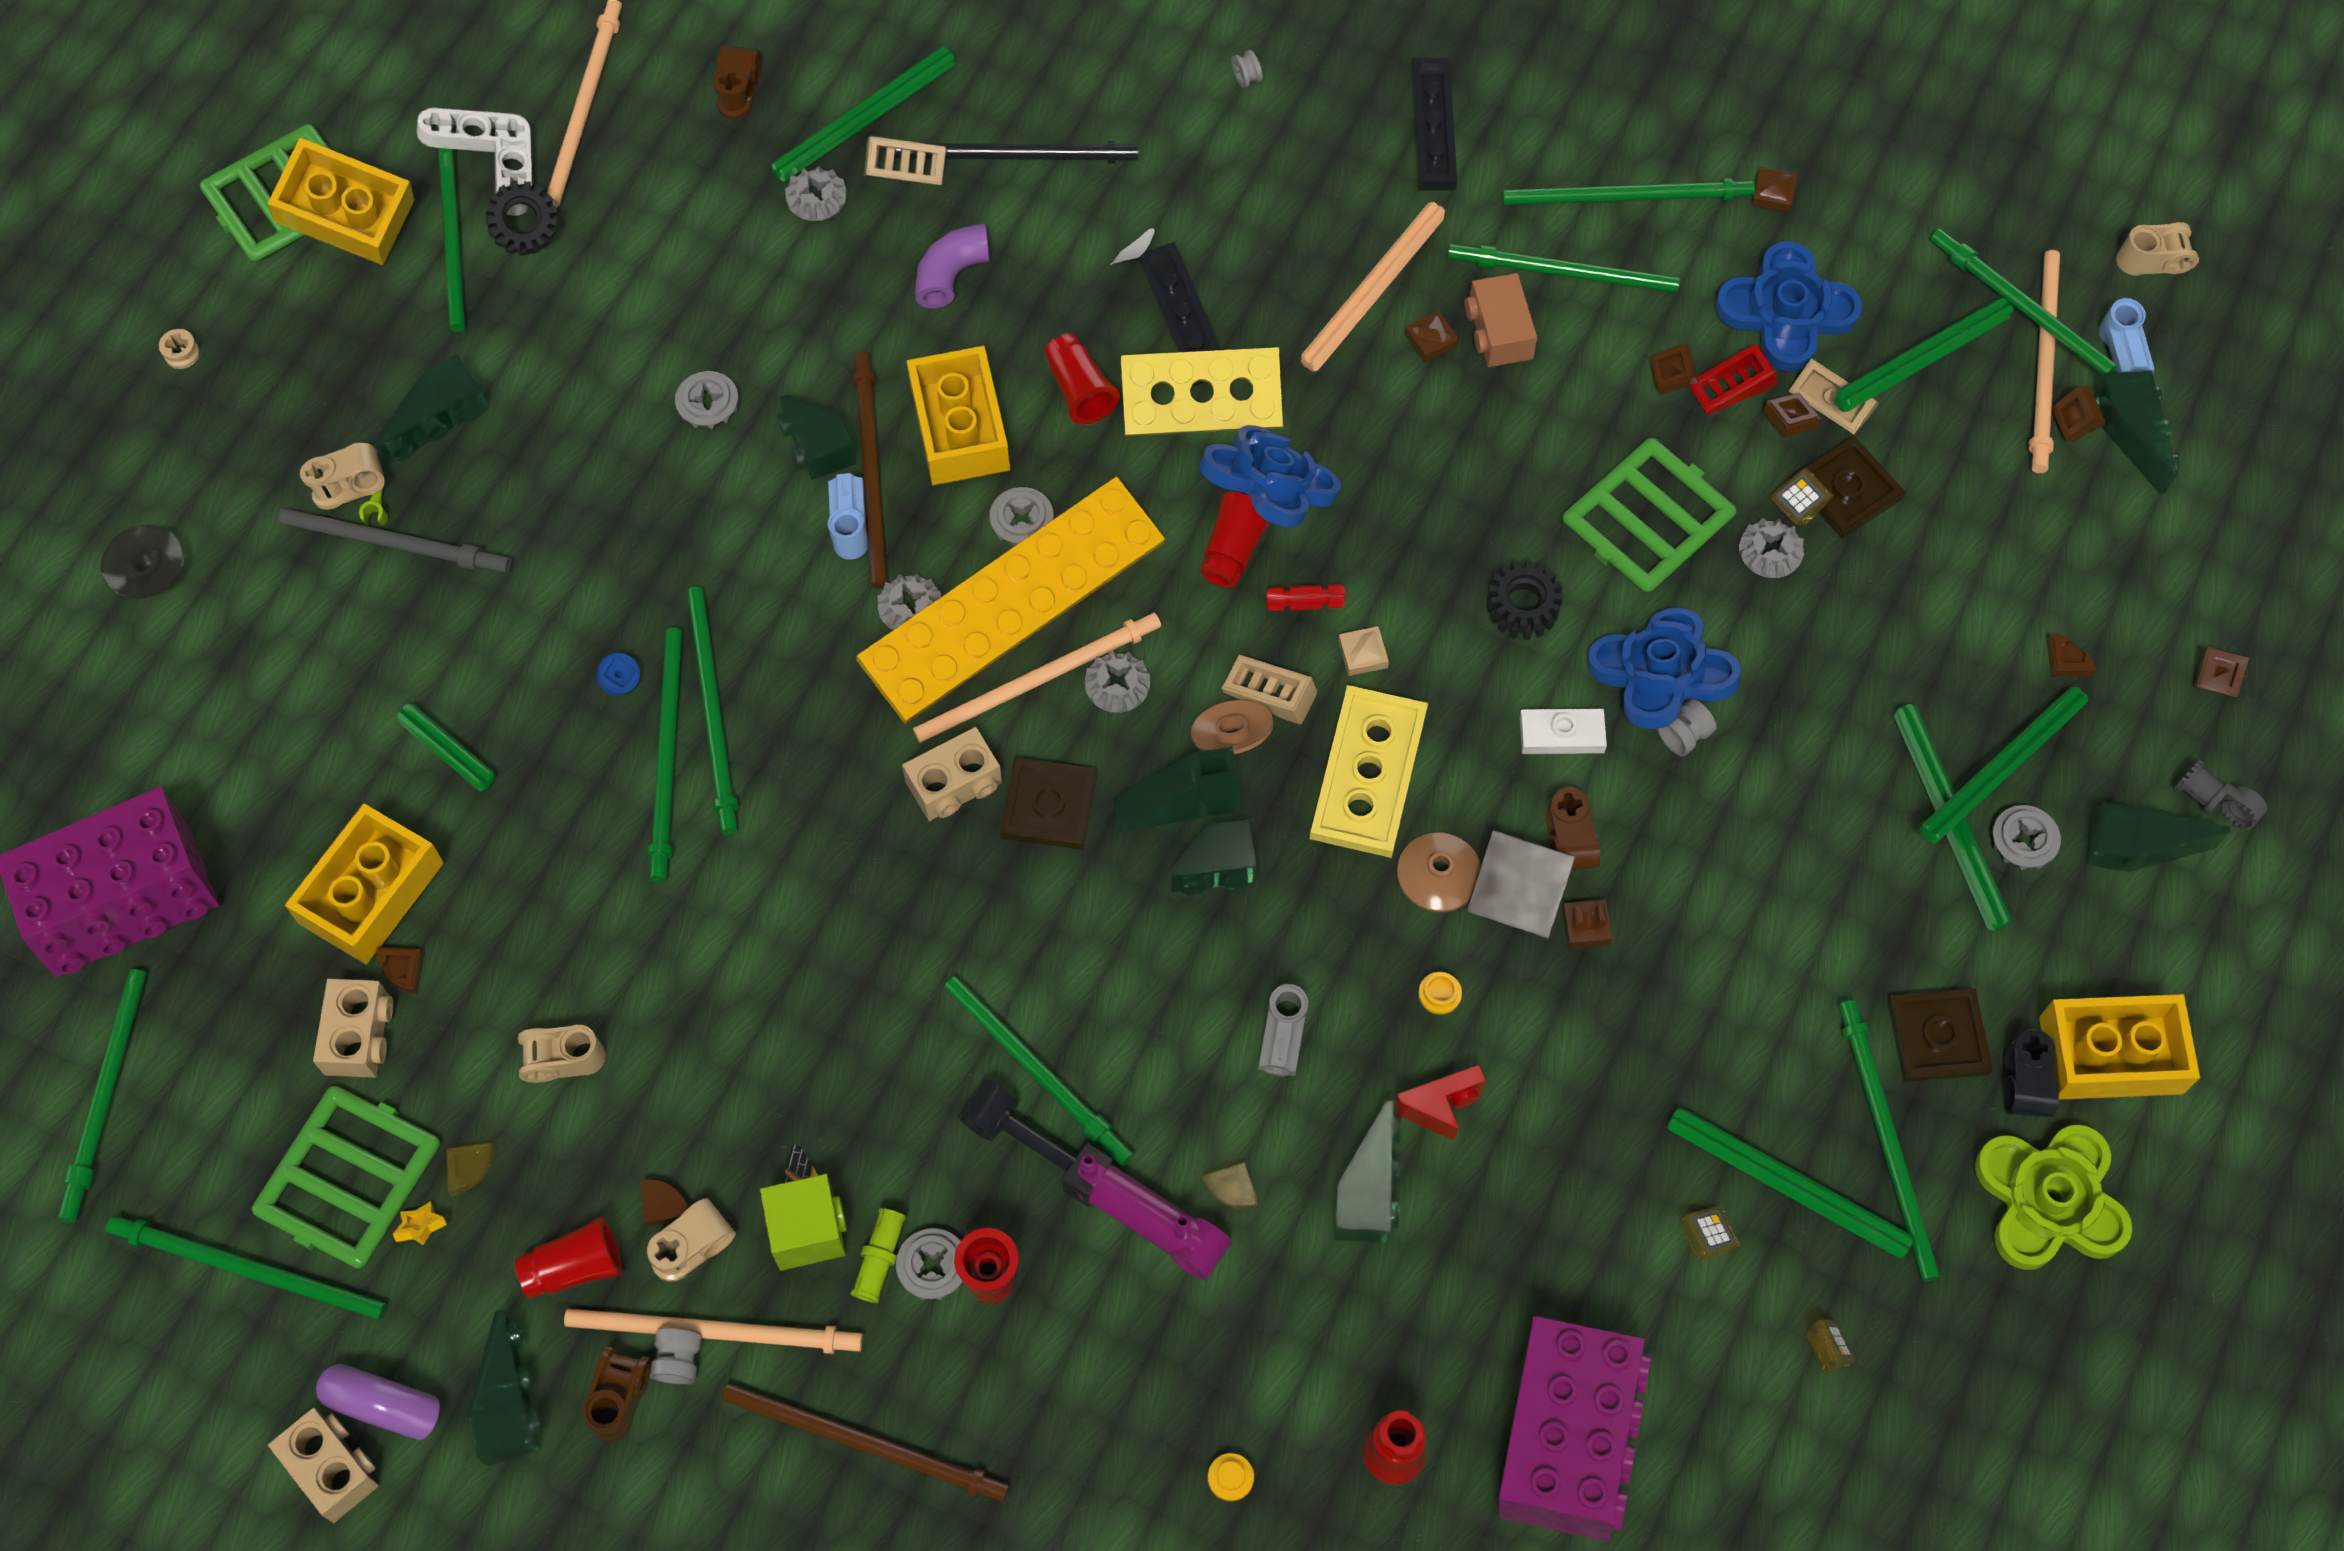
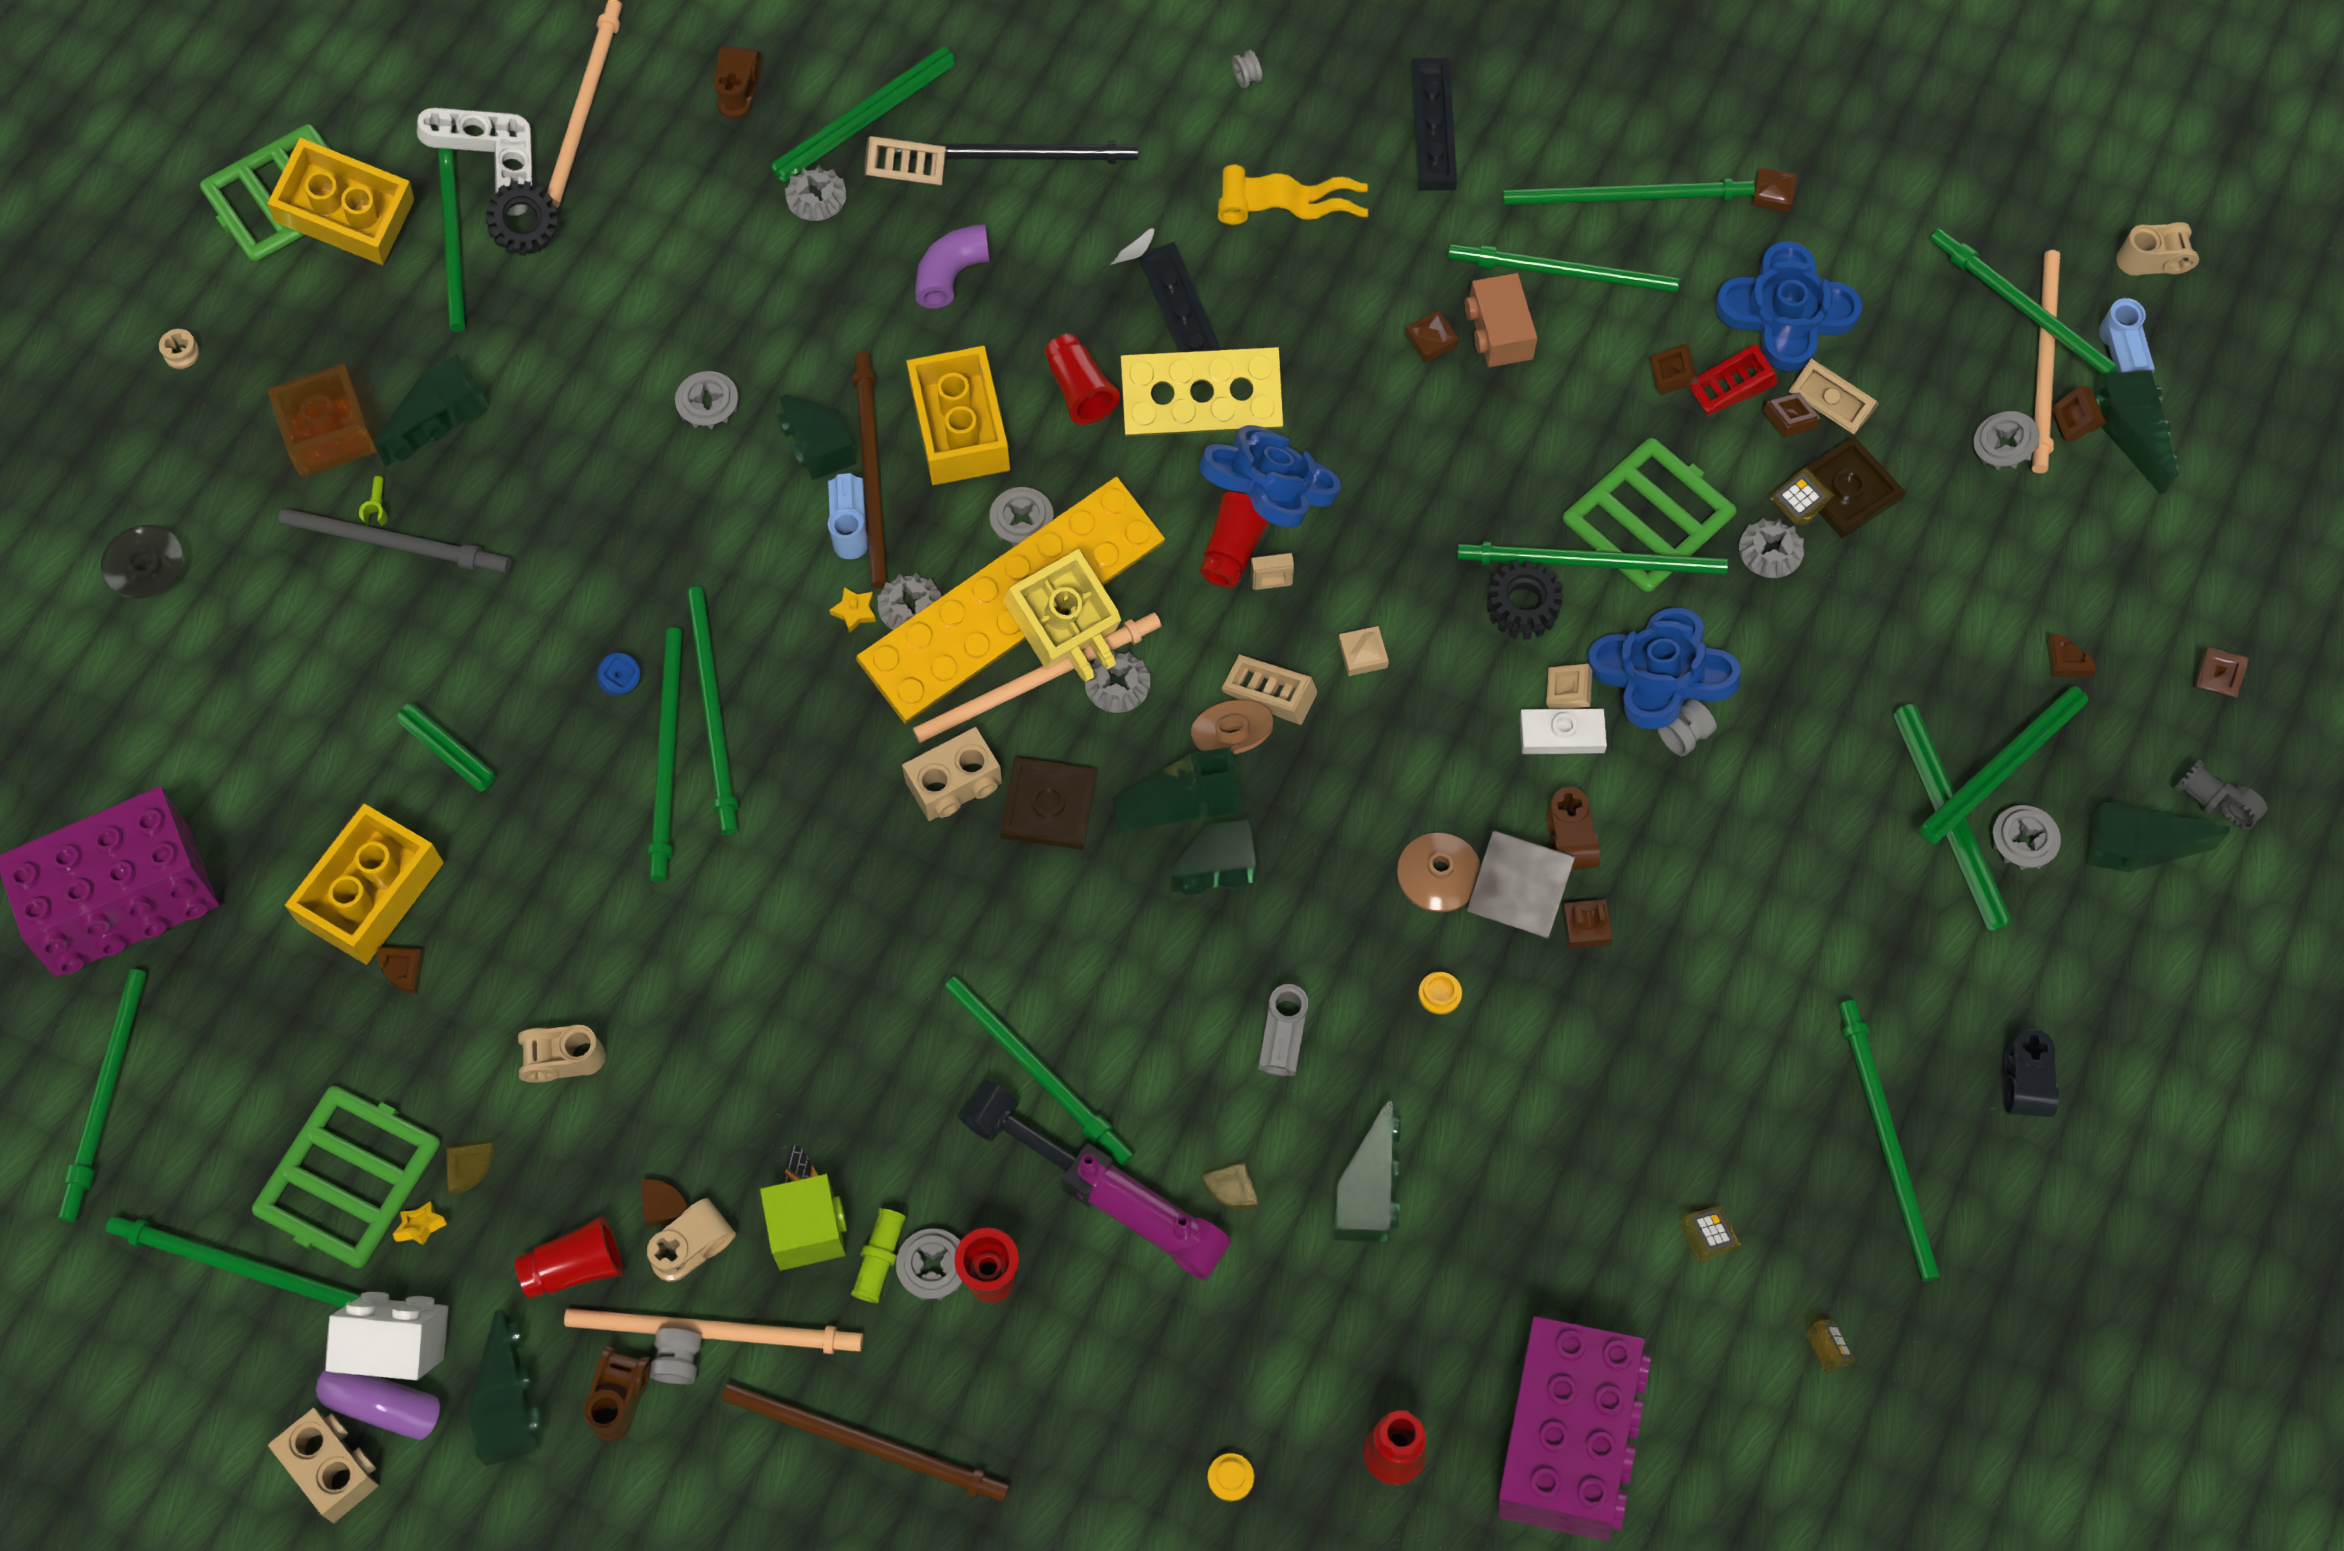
tan piece [300,442,385,510] -> none
tan brick [313,979,393,1078] -> none
red axle [1266,584,1346,611] -> none
light nougat axle [1301,202,1445,372] -> none
light yellow plate [1310,685,1428,858] -> none
red slope [1394,1065,1486,1140] -> none
green axle [1668,1108,1914,1258] -> none
green axle [1833,297,2014,412] -> none
dark brown tile [1887,988,1993,1082] -> none
lime plant [1975,1125,2132,1270] -> none
yellow brick [2039,994,2200,1100] -> none
none -> clear orange brick [267,364,378,478]
none -> white brick [325,1292,448,1380]
none -> yellow piece [829,587,876,633]
none -> light yellow hinge [1003,549,1121,682]
none -> yellow flag [1218,165,1368,225]
none -> tan tile [1250,553,1294,590]
none -> green bar [1458,541,1728,575]
none -> tan tile [1546,664,1592,709]
none -> light grey gear [1974,411,2039,471]

